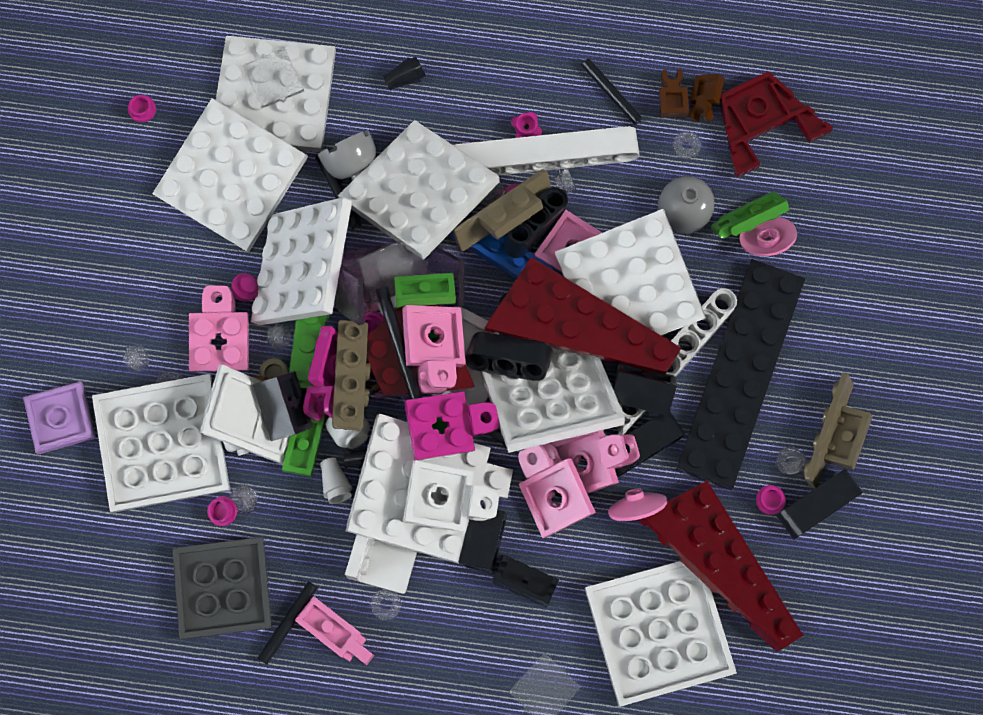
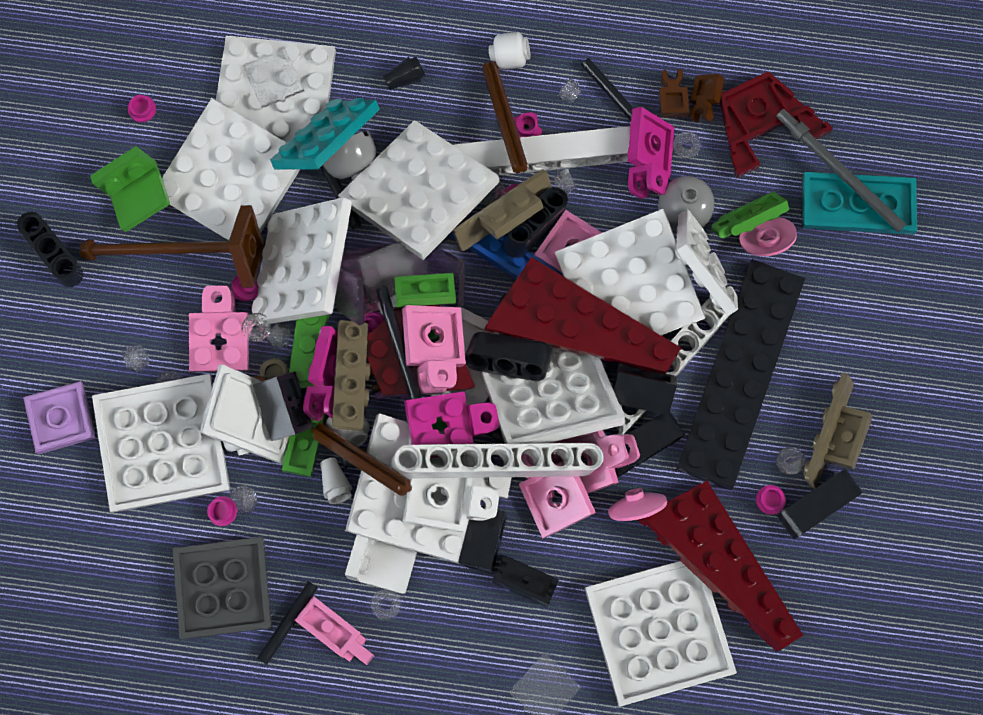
none -> black beam [17,211,83,287]
none -> reddish brown tile [80,205,265,288]
none -> bright green bracket [90,146,170,232]
none -> clear plate [241,313,271,342]
none -> teal plate [270,98,380,170]
none -> reddish brown axle [311,423,412,496]
none -> white beam [390,443,604,479]
none -> reddish brown axle [482,61,528,174]
none -> white head [489,32,530,70]
none -> clear plate [557,78,582,103]
none -> dark pink plate [628,107,675,199]
none -> white plate [675,209,738,316]
none -> dark grey bar [776,109,906,232]
none -> teal plate [802,172,917,235]

